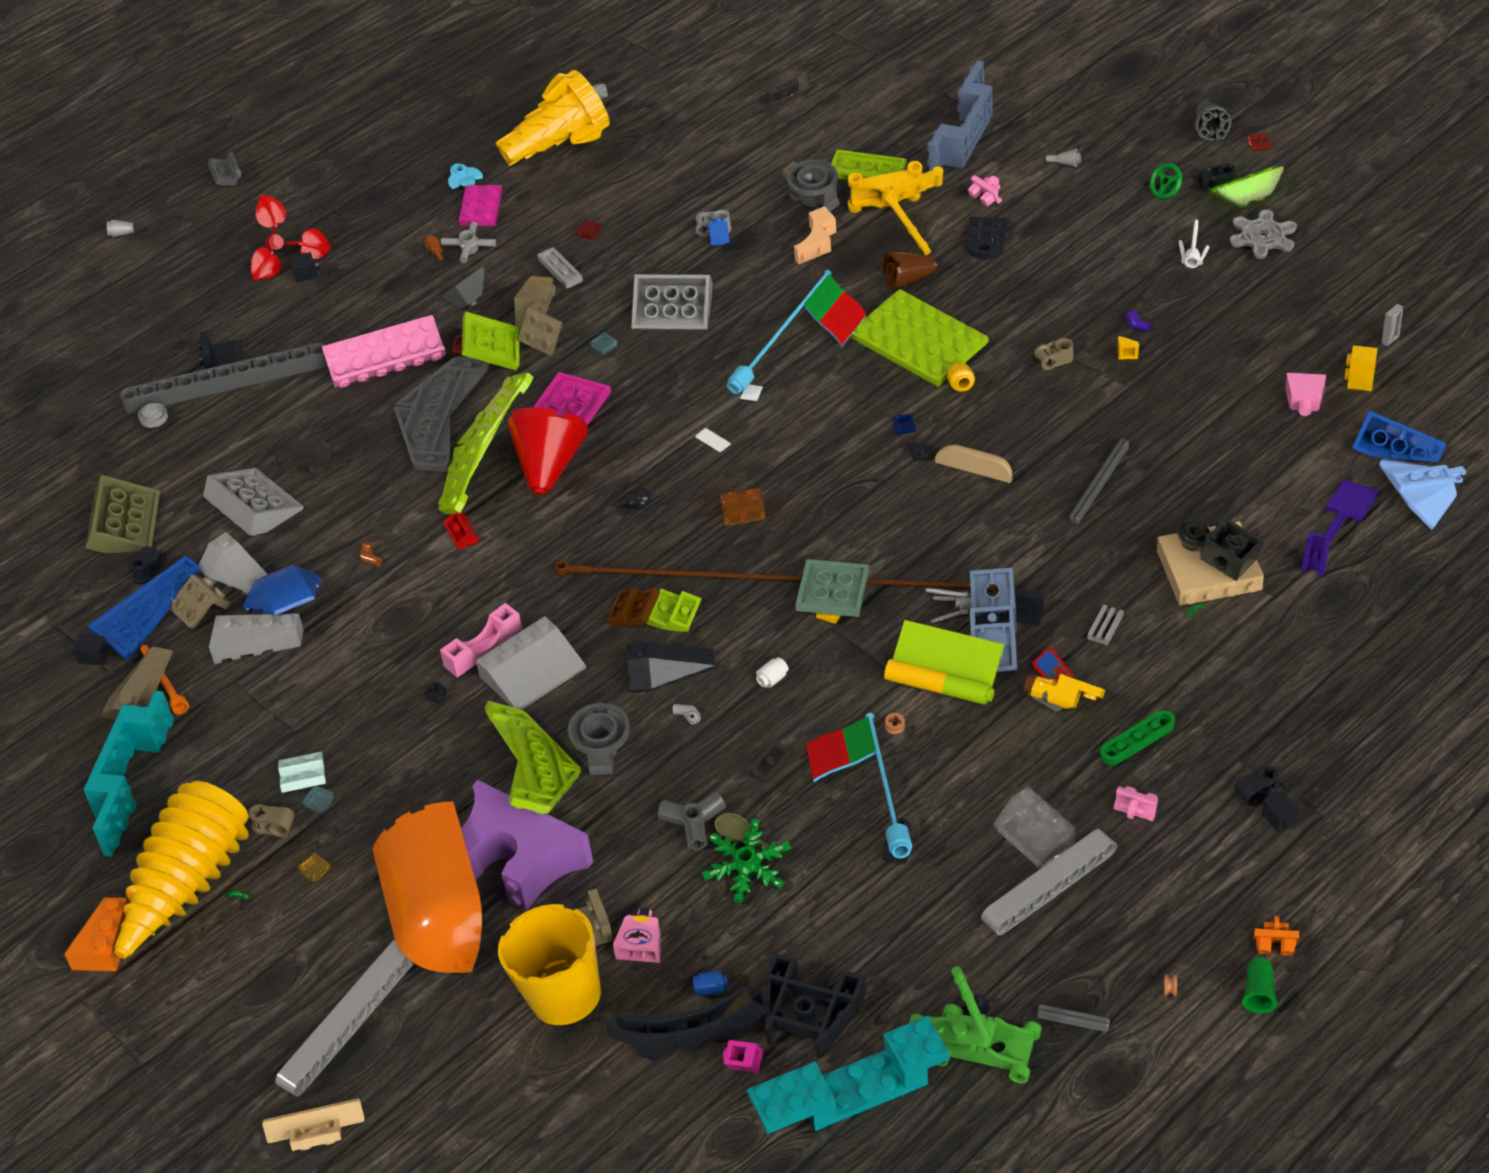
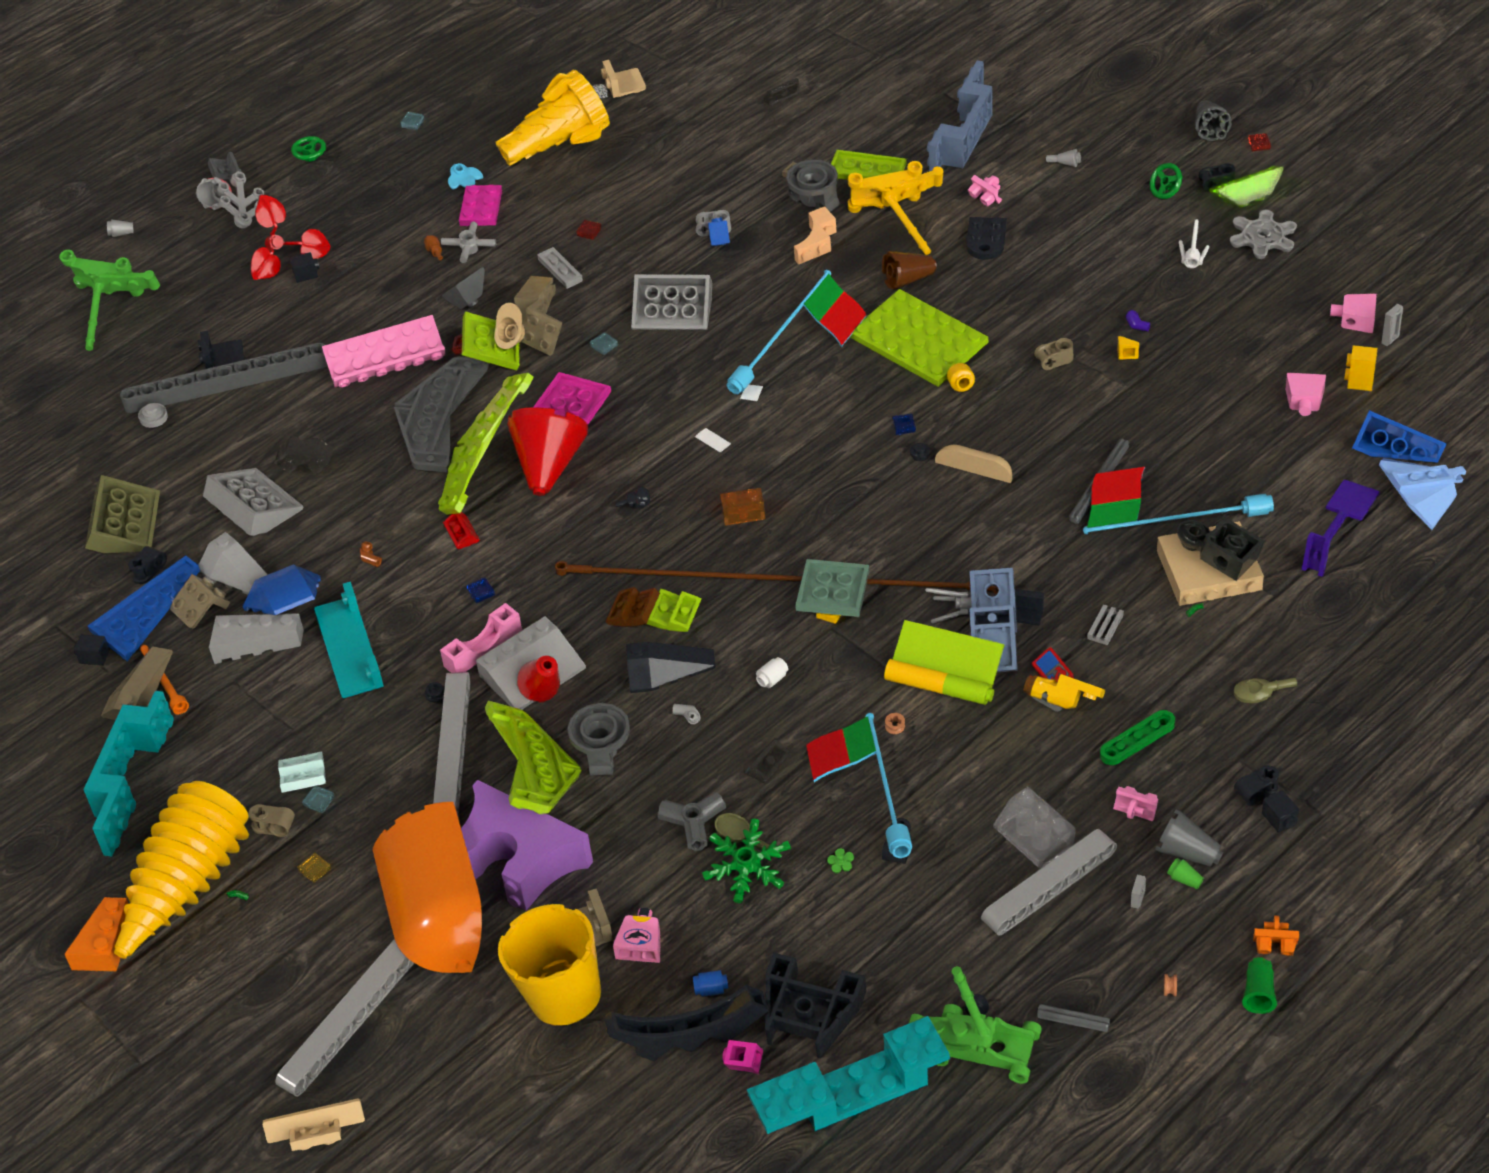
none -> bright green piece [60,250,160,351]
none -> light grey hair [196,177,232,210]
none -> light grey plant [217,171,264,228]
none -> green piece [291,136,326,162]
none -> teal bracket [314,582,384,699]
none -> clear light blue tile [401,112,424,130]
none -> light grey beam [433,672,470,816]
none -> clear blue tile [467,578,495,603]
none -> tan piece [494,303,525,349]
none -> red cone [517,656,560,702]
none -> tan bracket [601,60,646,98]
none -> bright green plant [827,848,854,873]
none -> flag [1083,467,1274,534]
none -> light grey tile [1131,875,1146,909]
none -> dark grey cone [1155,809,1224,867]
none -> bright green cone [1167,858,1204,890]
none -> olive piece [1234,678,1297,703]
none -> bright pink torso [1330,294,1376,333]

